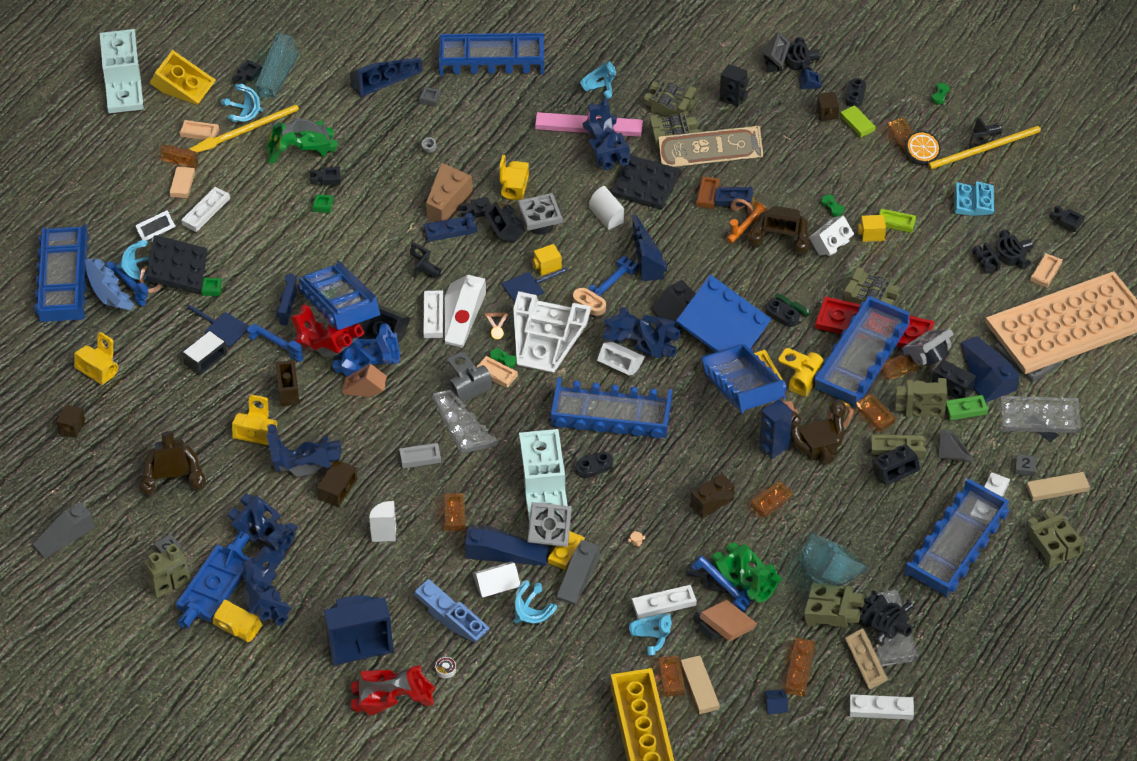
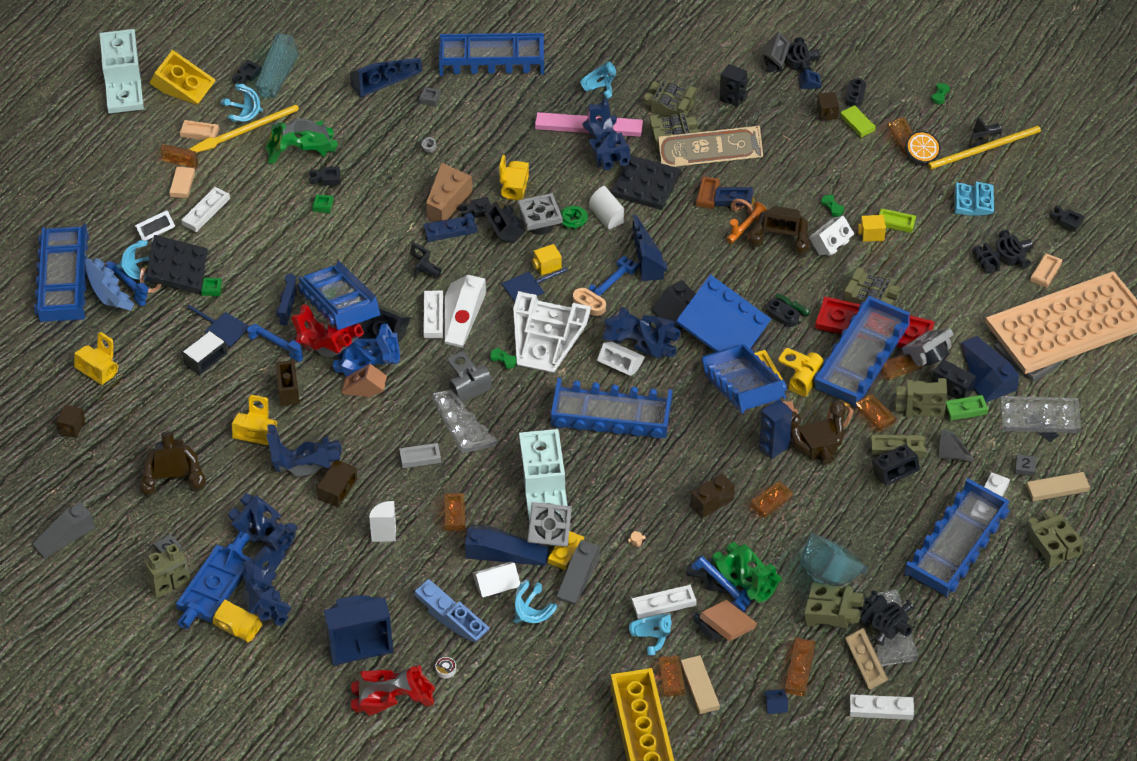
light nougat tile [476,356,518,388] -> none
nougat piece [483,313,508,339] -> none
black plate [576,452,613,478] -> none
none -> green gear [560,206,588,230]

